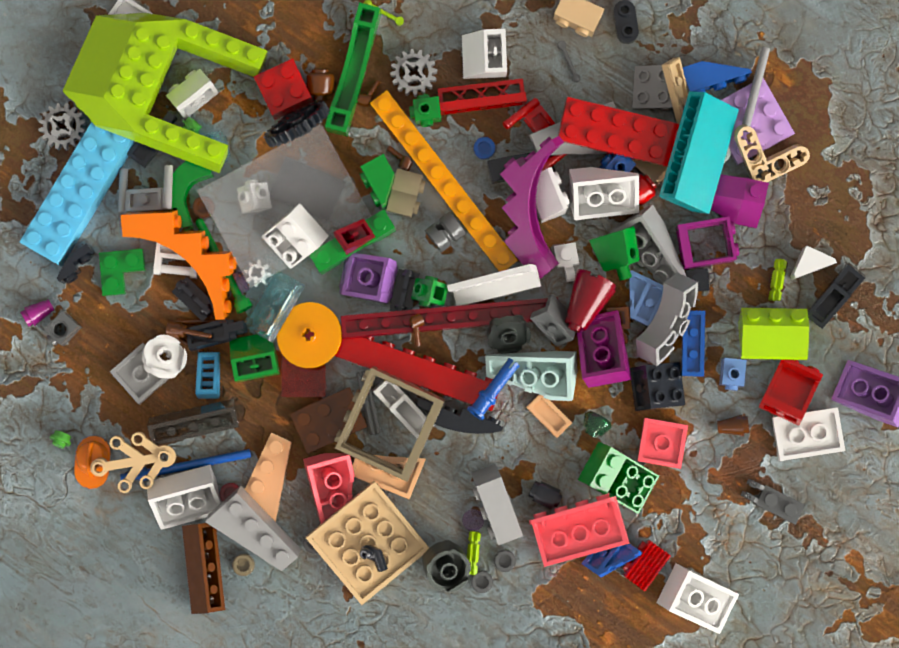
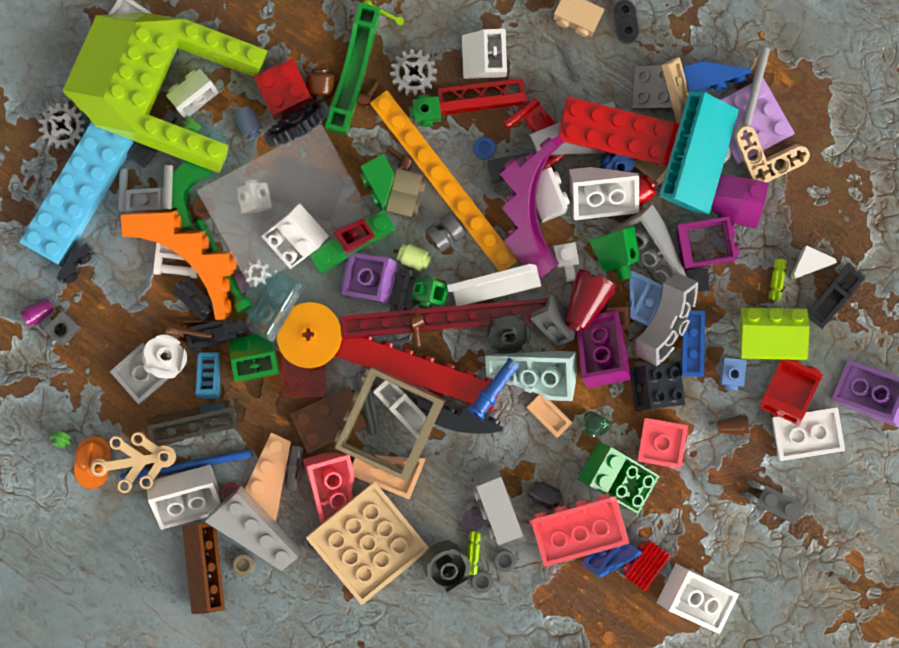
green plate [99,249,145,297] -> none
black arm [360,545,388,572] -> none
none -> sand blue brick [235,106,263,140]
none -> dark grey pin [285,446,305,491]
none -> yellowish green brick [397,244,431,271]

